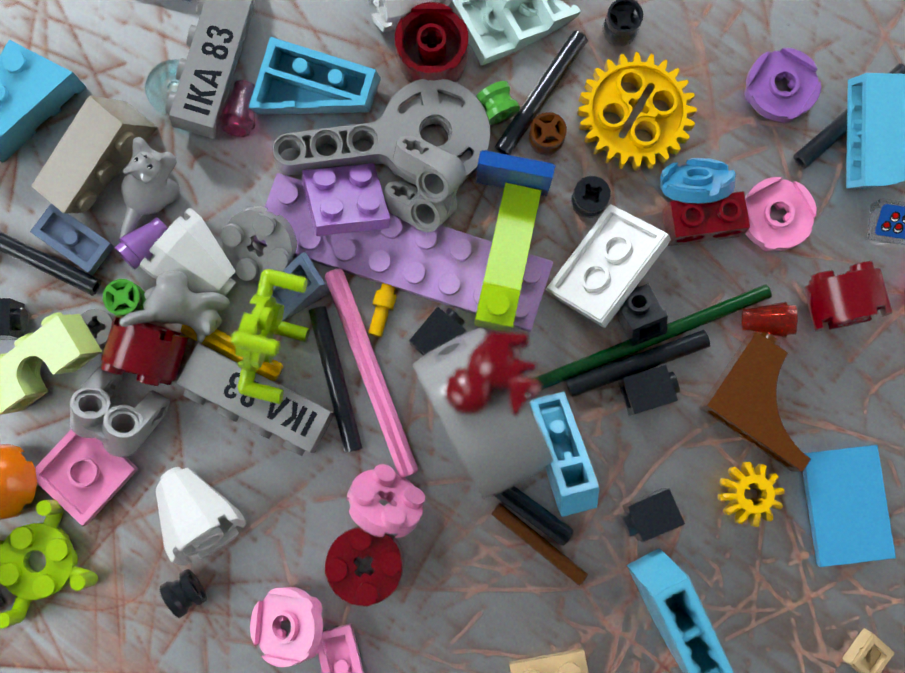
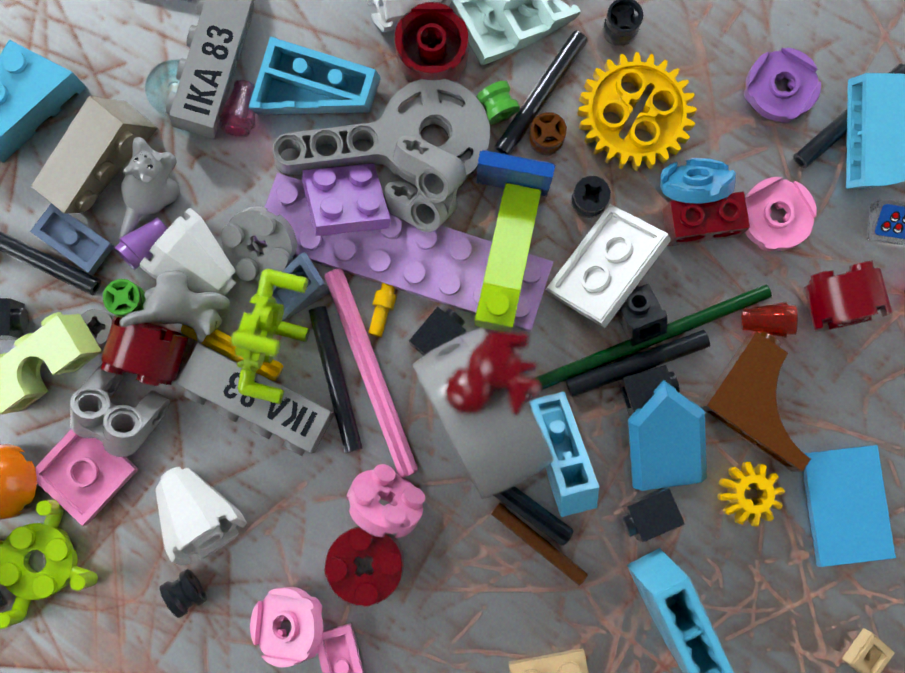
none -> dark azure tile [628,380,707,491]

